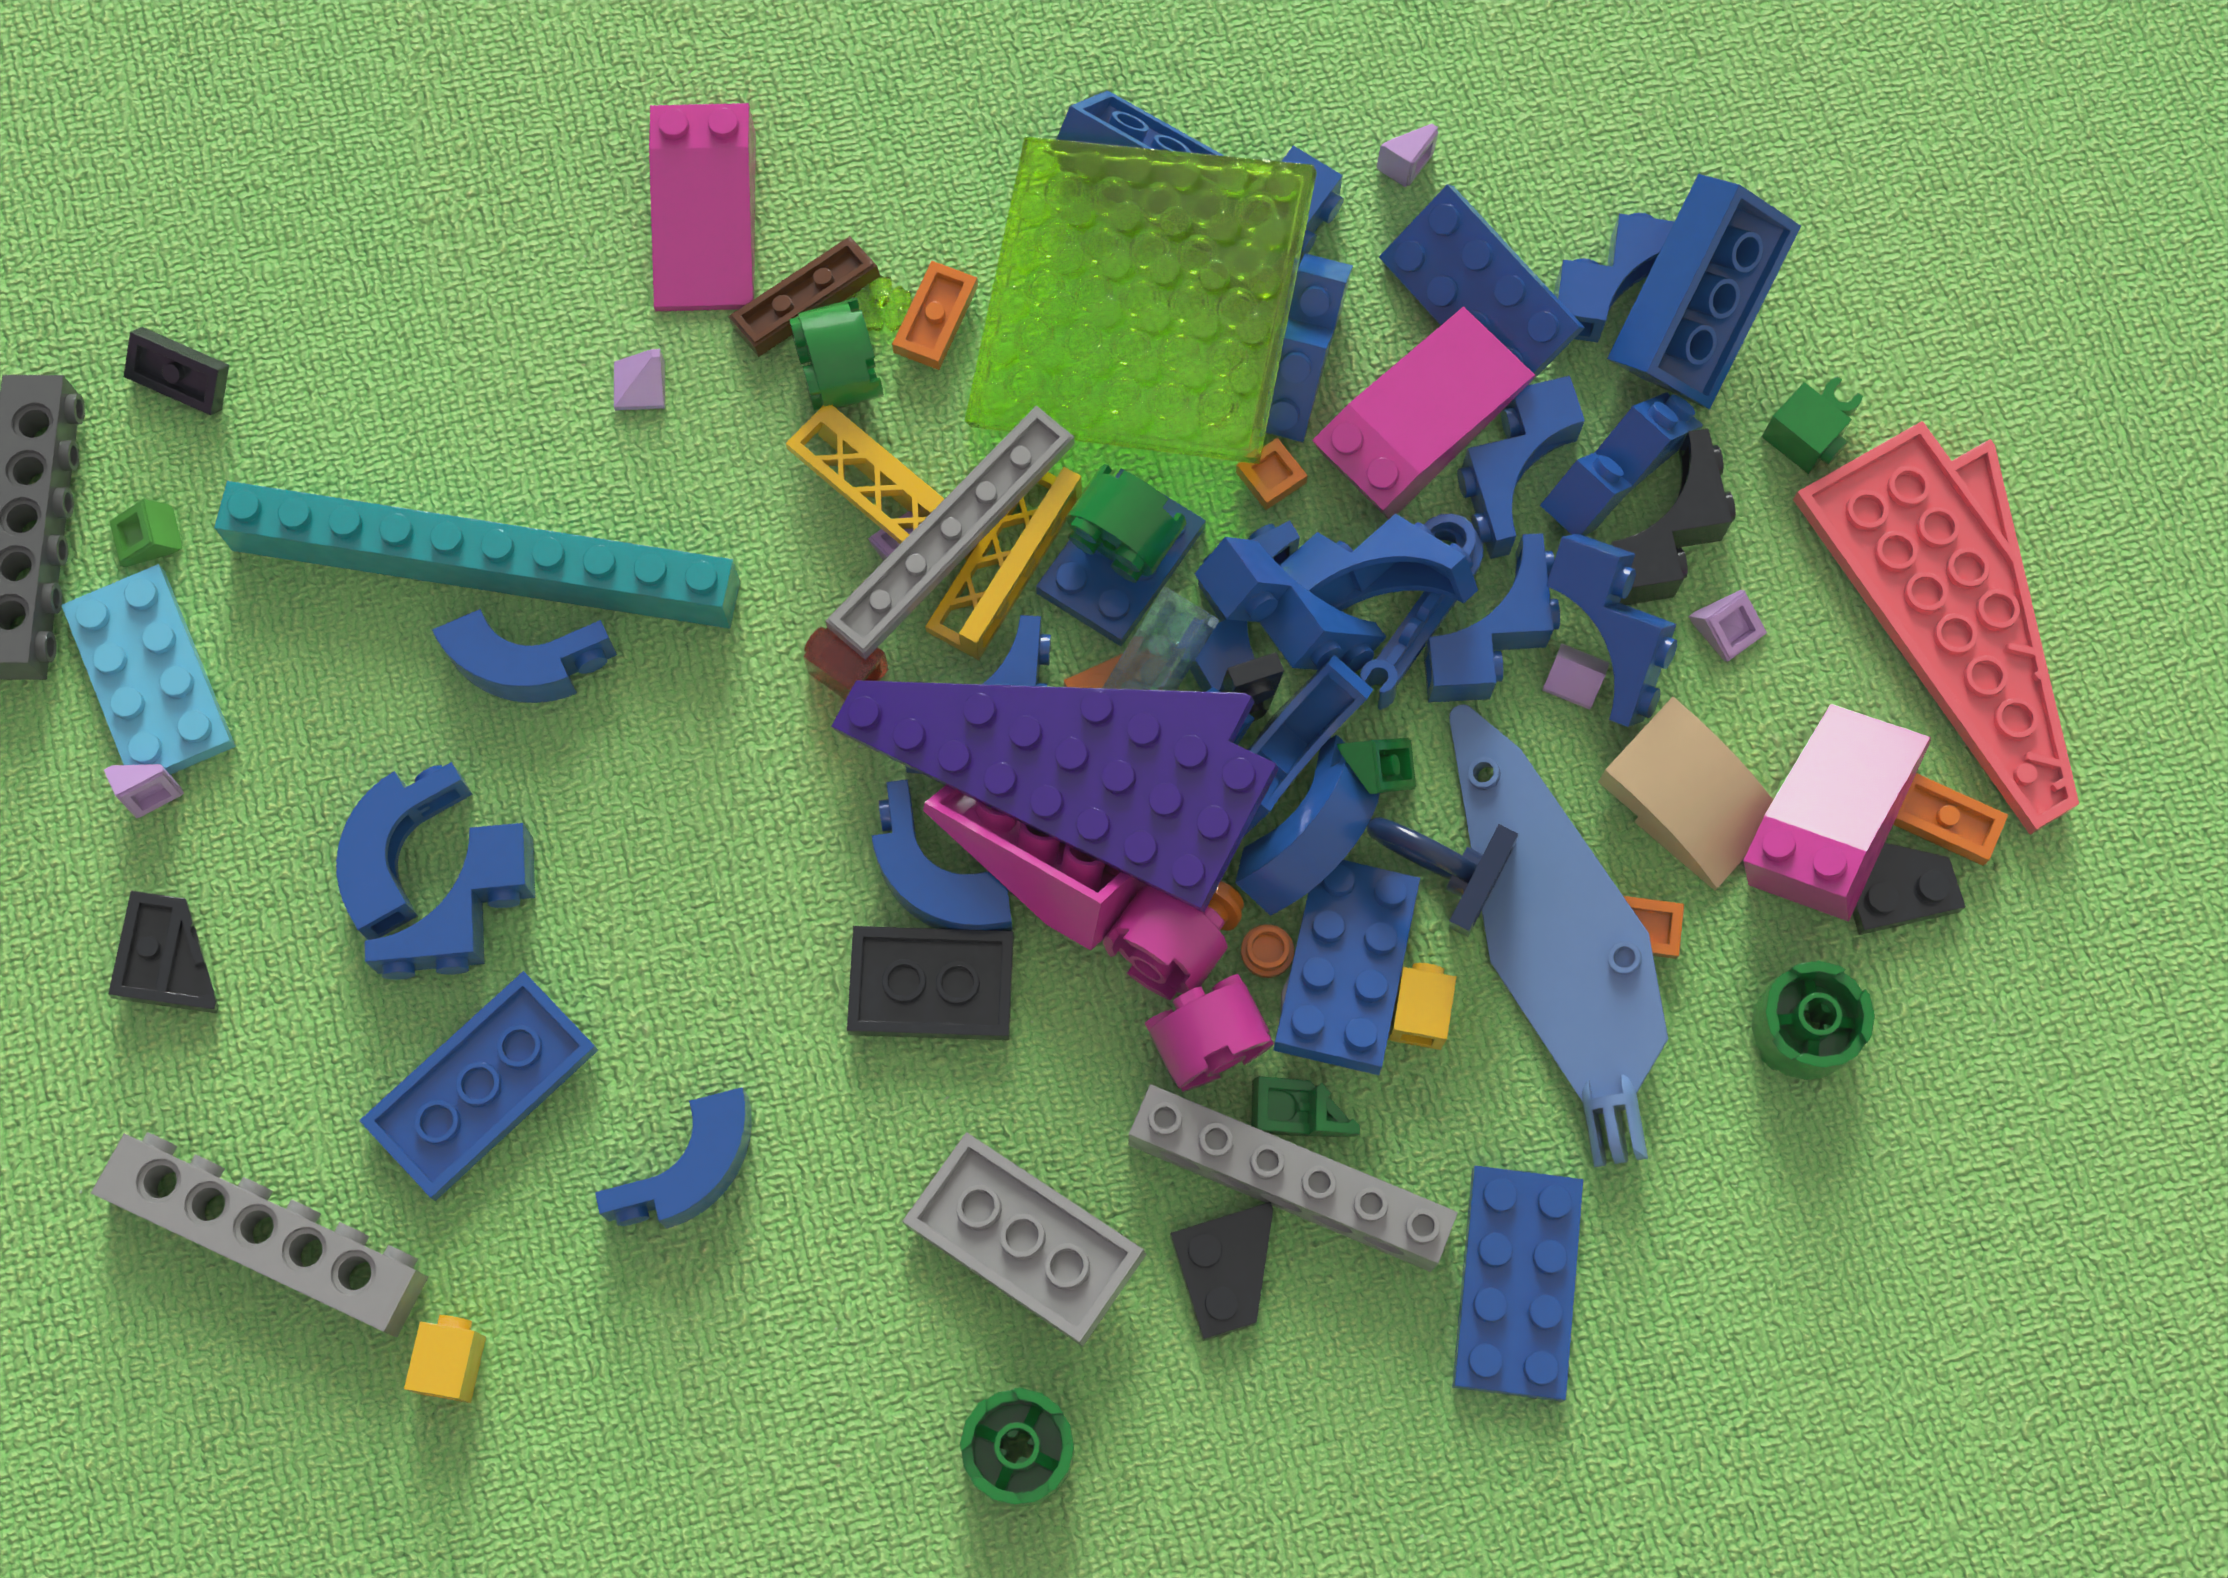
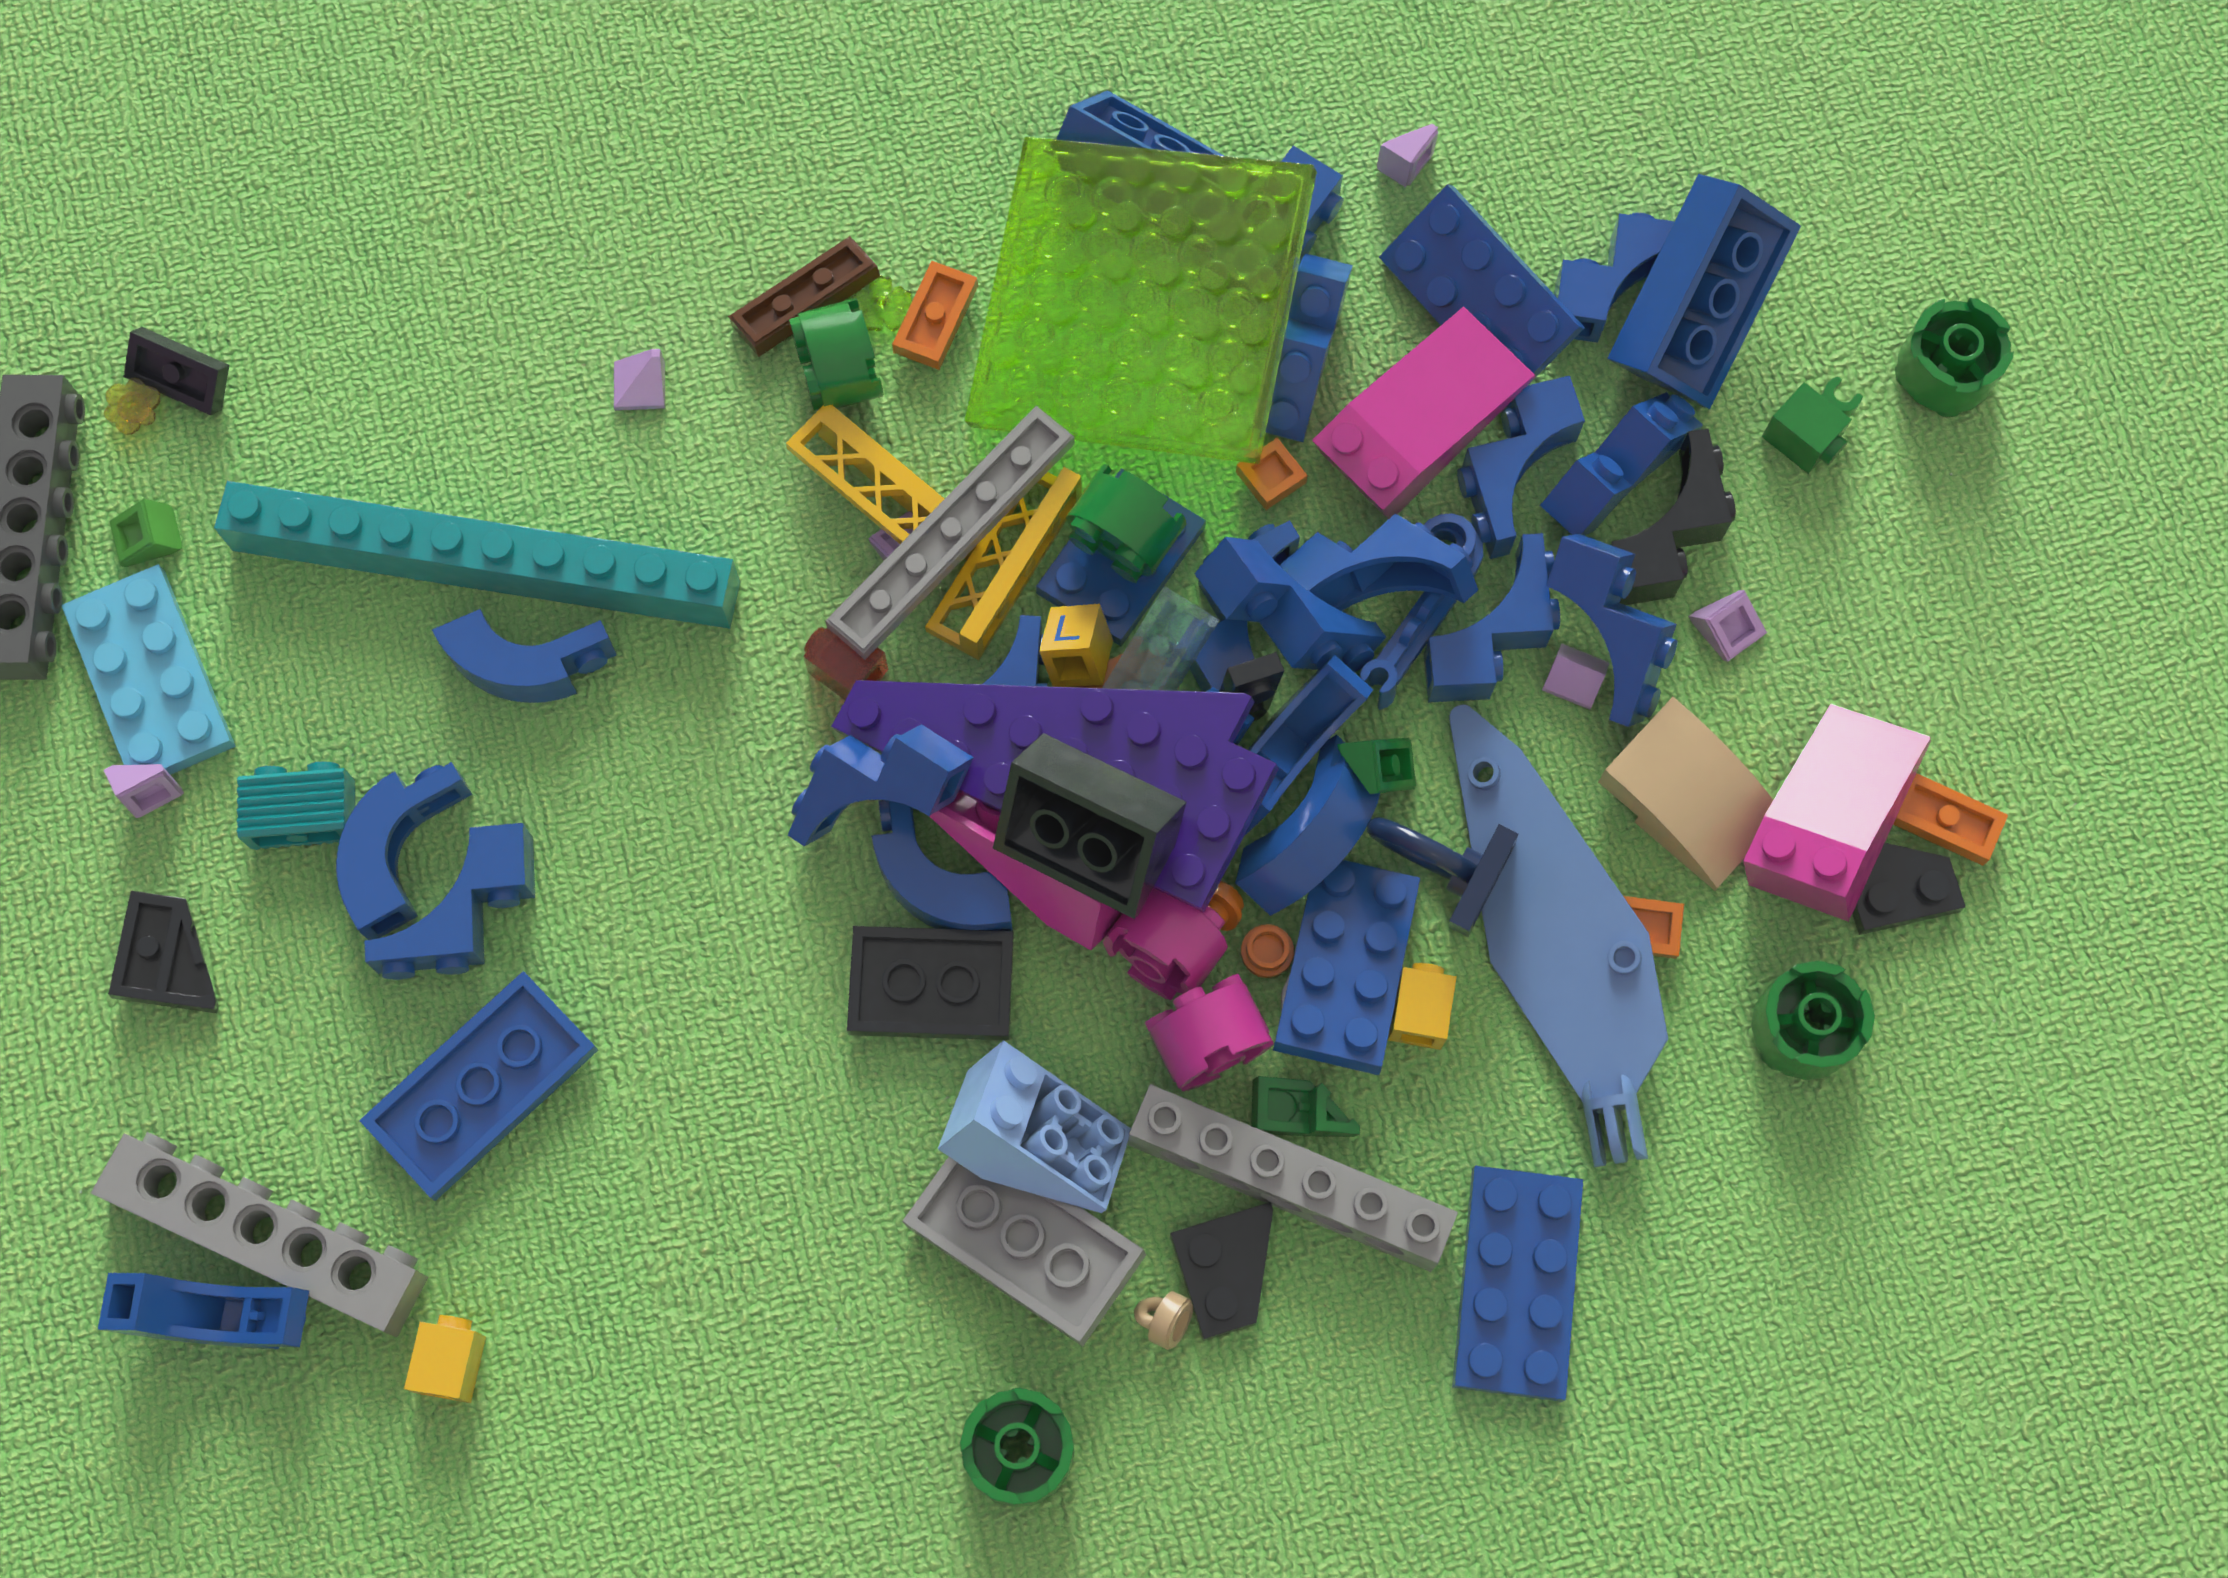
blue arch [595,1087,752,1229] -> none
dark pink slope [649,103,756,311] -> none
coral wing [1793,421,2079,835] -> none
none -> blue arch [98,1273,309,1349]
none -> clear yellow plant [104,378,161,435]
none -> teal brick [237,761,355,850]
none -> blue arch [787,724,974,846]
none -> light blue slope [938,1040,1131,1213]
none -> black slope [993,733,1187,919]
none -> yellow brick [1039,604,1113,687]
none -> tan tile [1134,1291,1193,1350]
none -> green brick [1895,298,2014,417]

